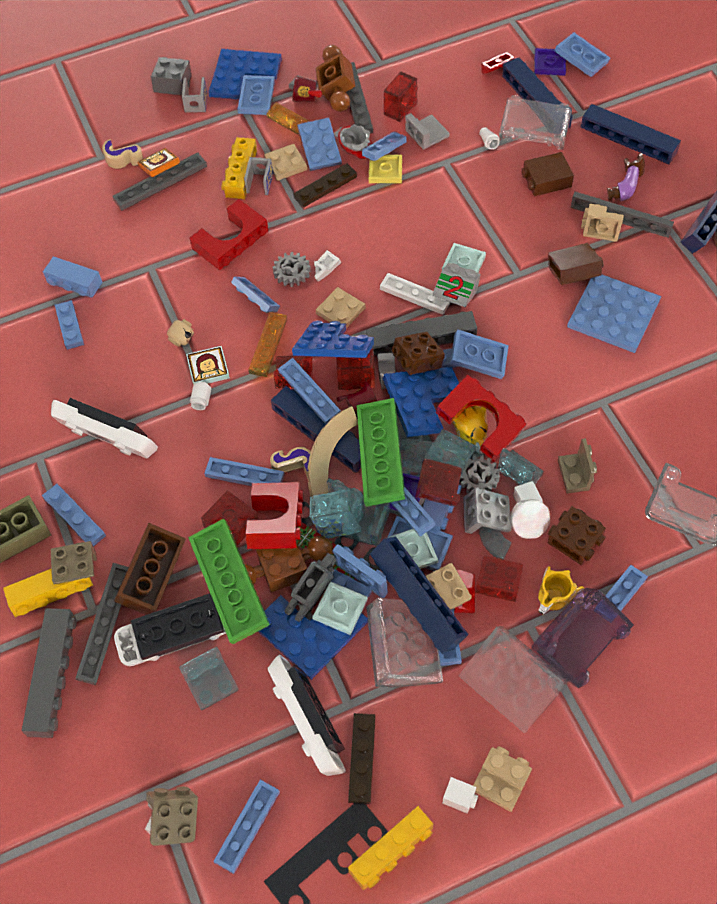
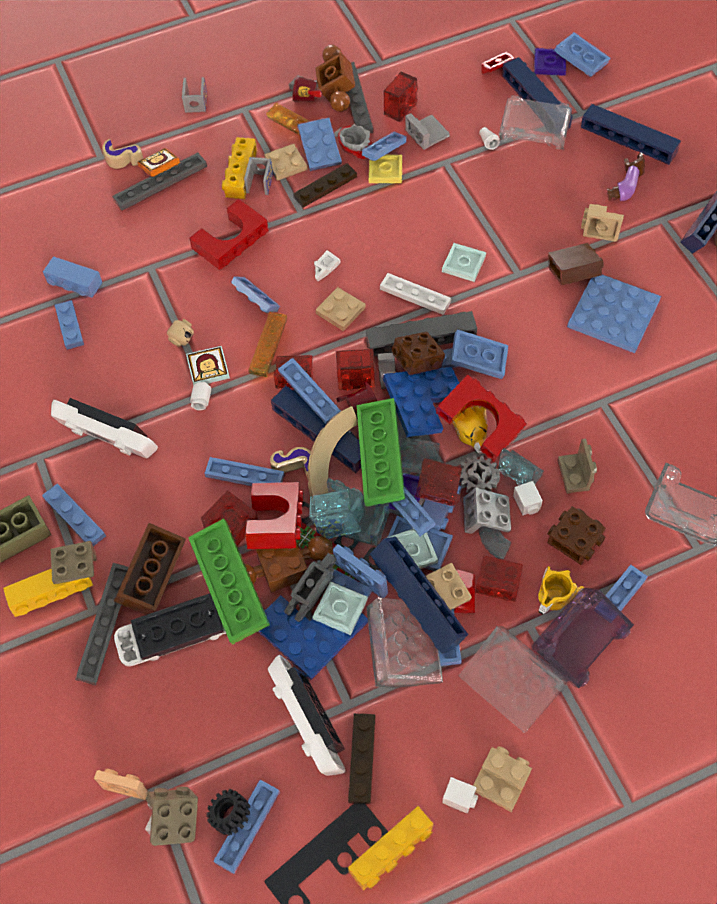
dark grey brick [22,608,77,738] -> none
dark grey brick [151,57,192,95] -> none
clear light blue bracket [179,646,238,710] -> none
blue plate [209,49,282,100] -> none
medium blue plate [238,75,275,115] -> none
light grey gear [273,252,311,287] -> none
blue plate [292,321,374,358] -> none
clear light blue bracket [425,429,477,477] -> none
light grey slope [432,263,481,307] -> none
clear tile [510,499,551,539] -> none
reddish brown brick [522,152,574,196] -> none
dark grey plate [571,192,674,238] -> none
none -> light nougat plate [94,769,148,800]
none -> black tyre [206,789,251,836]

